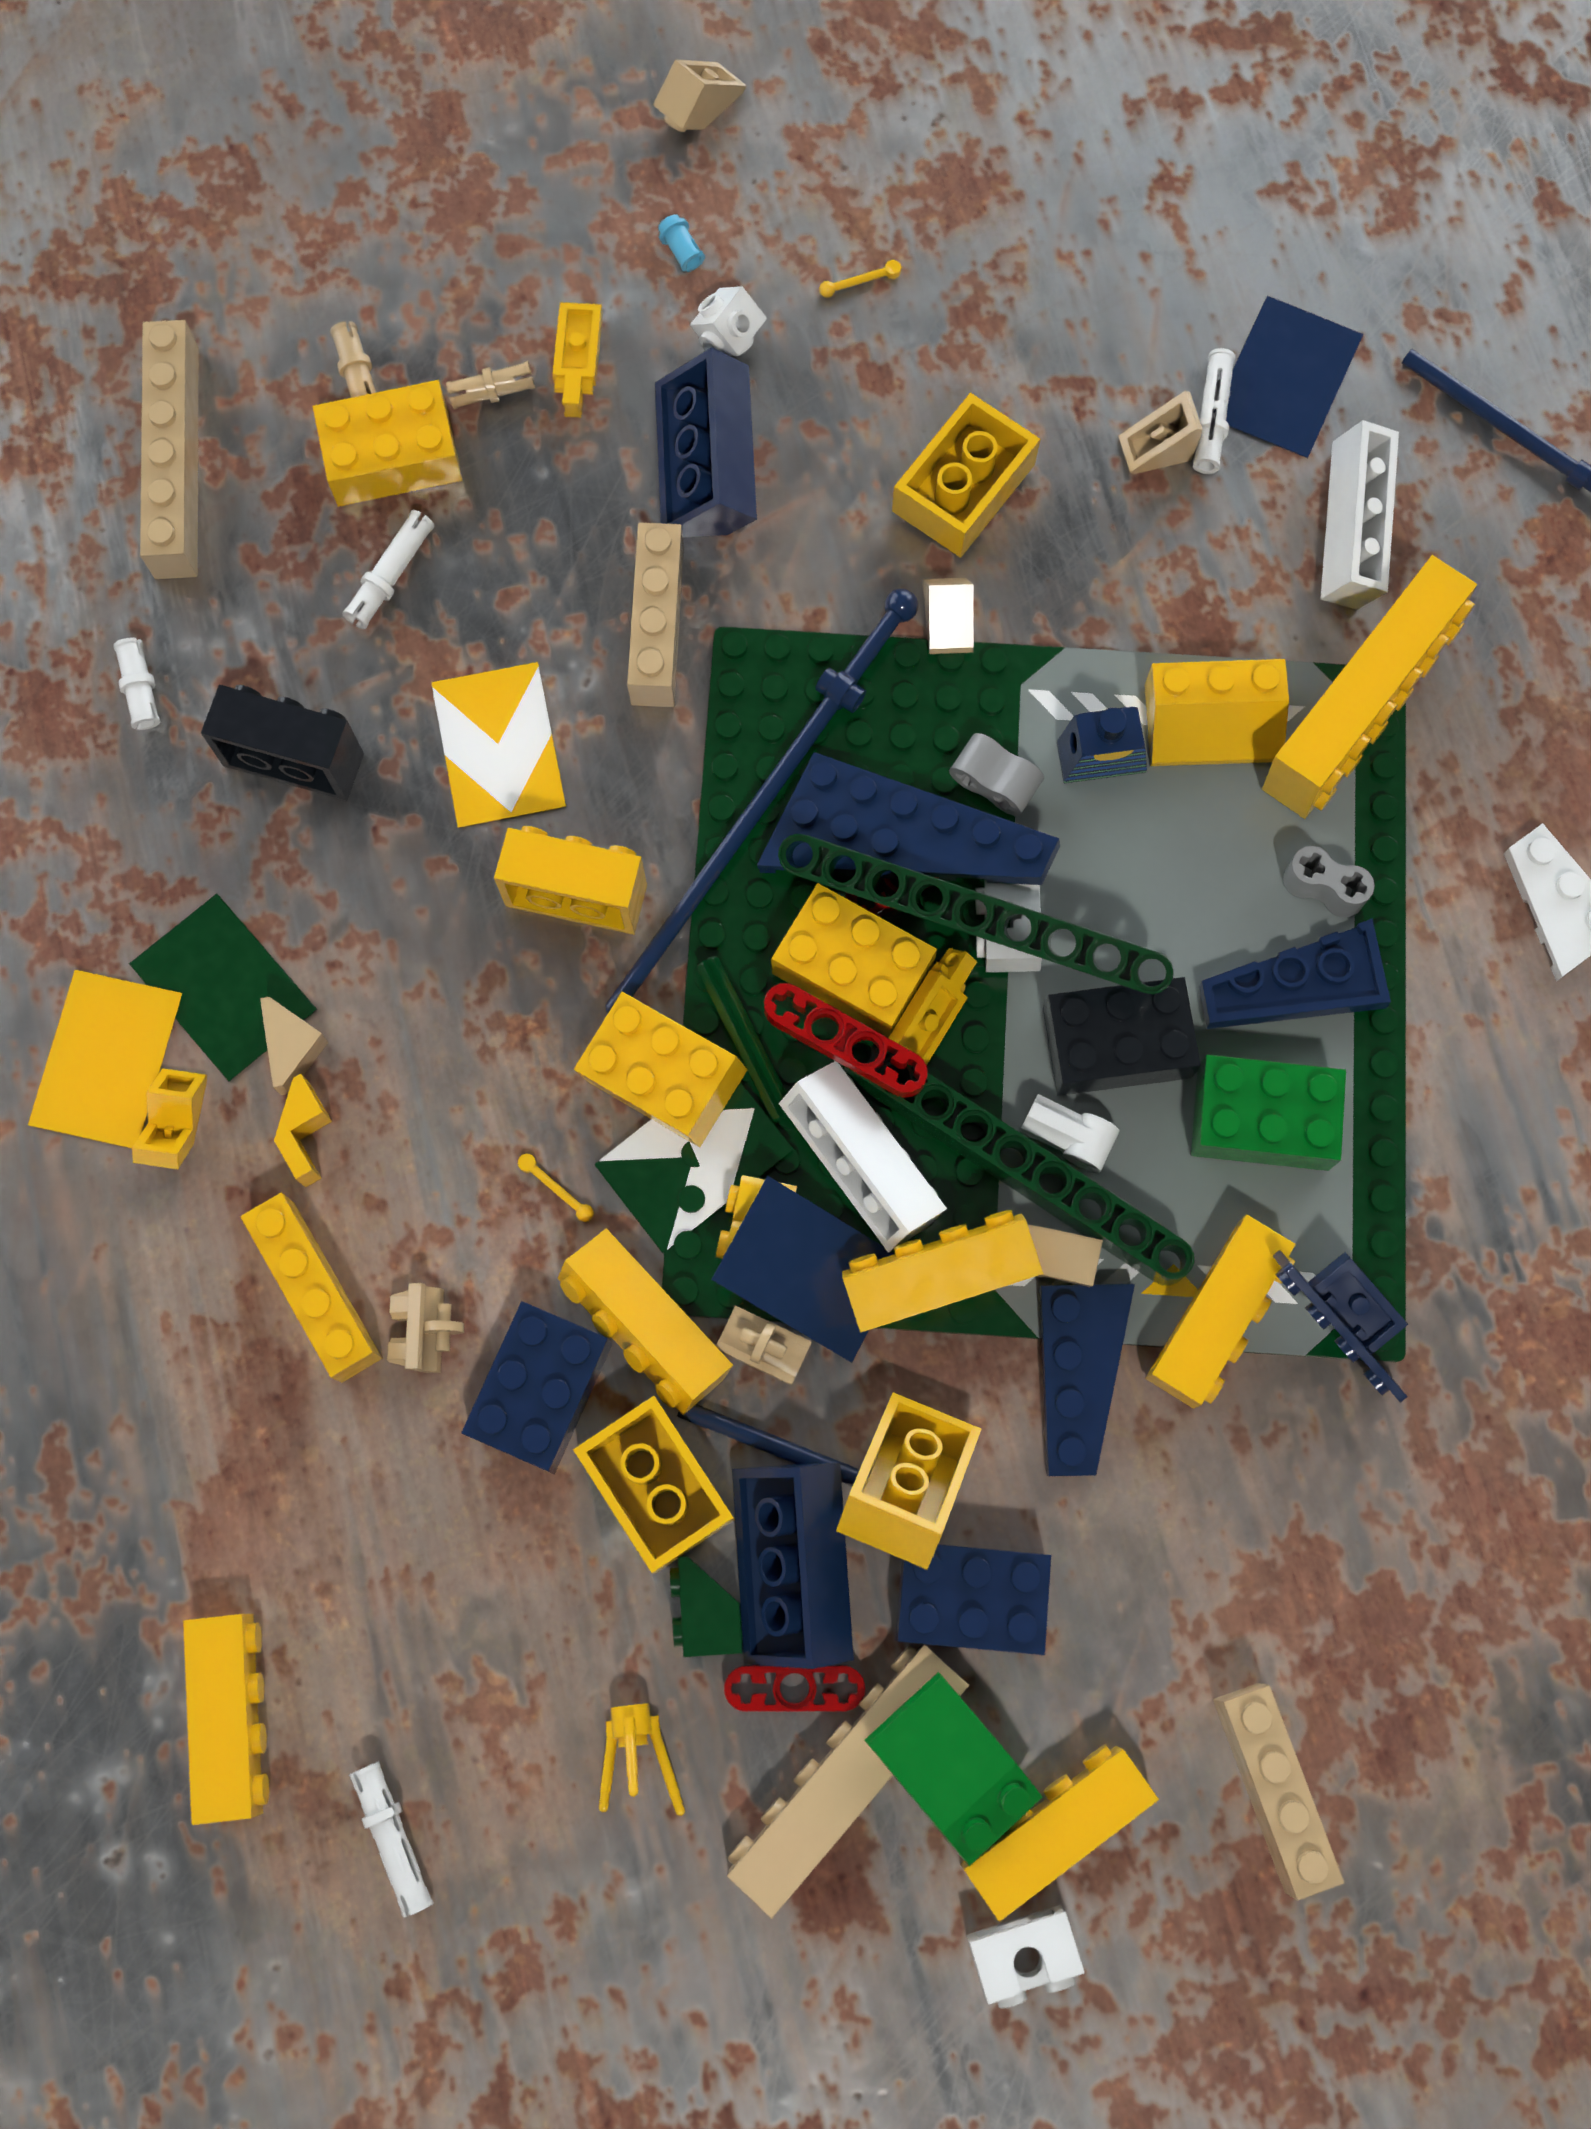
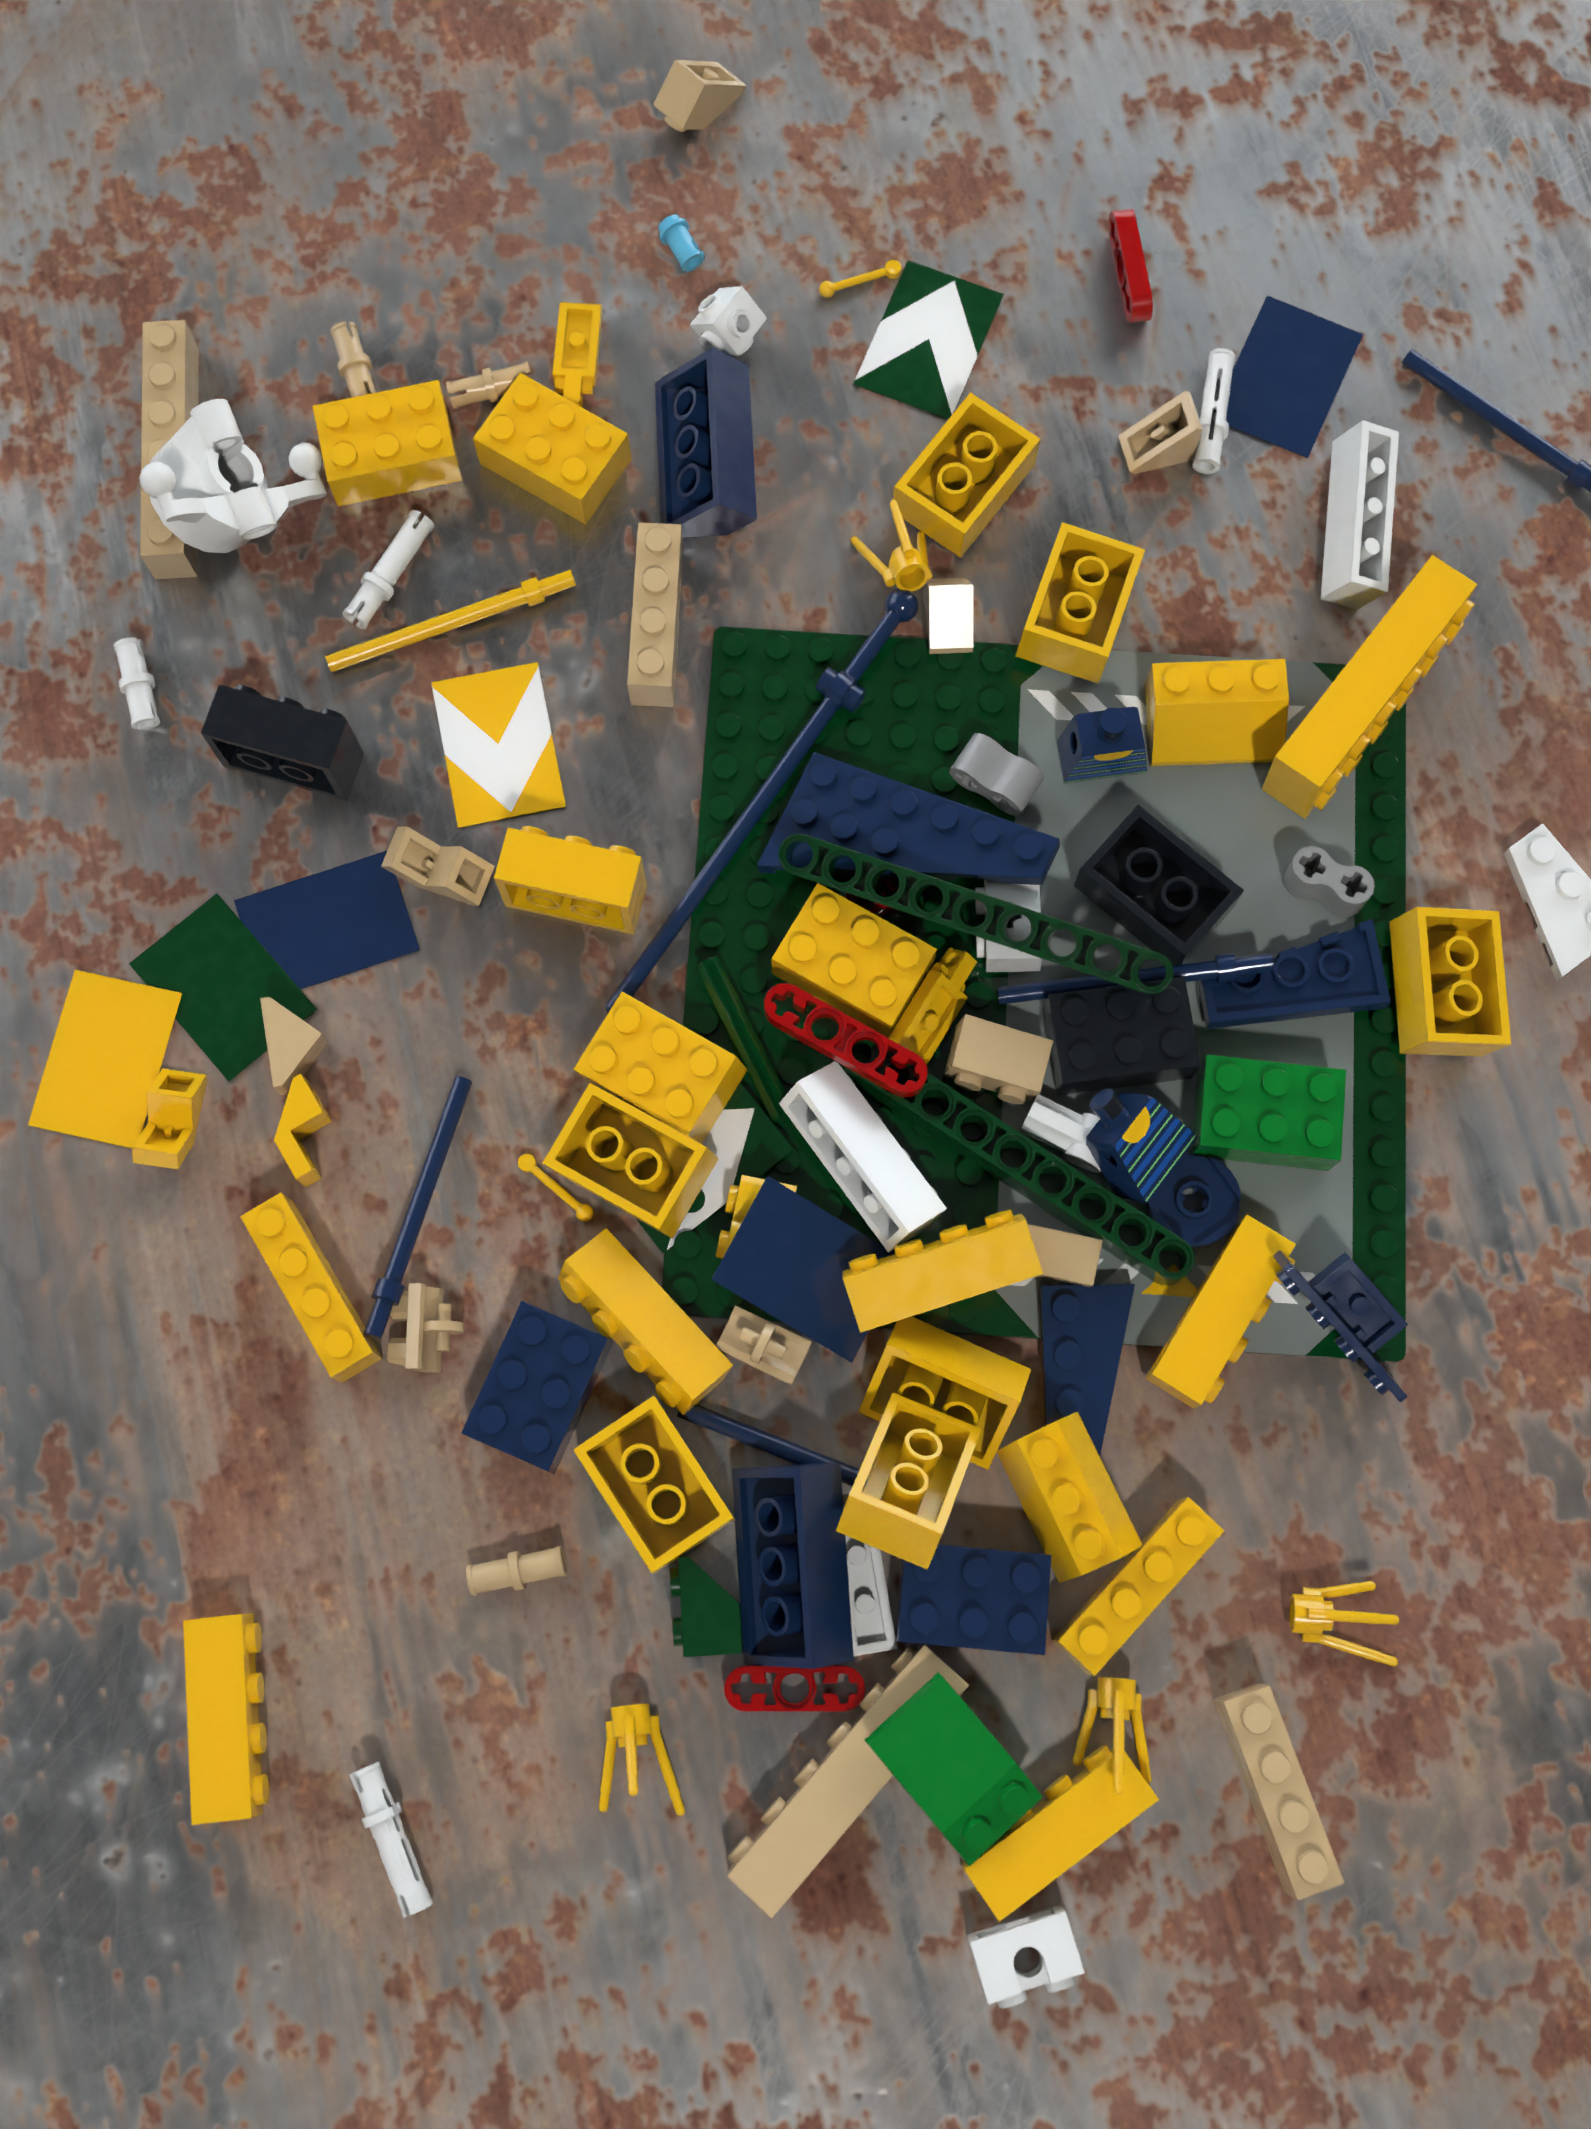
none -> white piece [139,399,327,553]
none -> dark blue sticker [234,851,420,990]
none -> yellow bar [325,570,576,673]
none -> dark blue bar [363,1076,472,1340]
none -> tan slope [381,826,495,906]
none -> tan pin [466,1545,568,1596]
none -> yellow brick [473,372,632,525]
none -> yellow brick [542,1083,719,1239]
none -> white tile [843,1508,897,1656]
none -> yellow plant [850,500,932,592]
none -> sticker [853,260,1004,419]
none -> yellow slope [858,1316,1031,1470]
none -> tan brick [943,1014,1053,1104]
none -> dark blue bar [997,953,1274,1005]
none -> yellow slope [997,1412,1142,1583]
none -> yellow brick [1016,522,1145,684]
none -> yellow brick [1052,1497,1225,1676]
none -> yellow plant [1072,1677,1152,1795]
none -> black brick [1074,804,1244,965]
none -> dark blue torso [1086,1088,1197,1203]
none -> red beam [1109,208,1153,323]
none -> dark blue plate [1146,1154,1241,1248]
none -> yellow plant [1289,1581,1399,1667]
none -> yellow brick [1389,907,1511,1057]

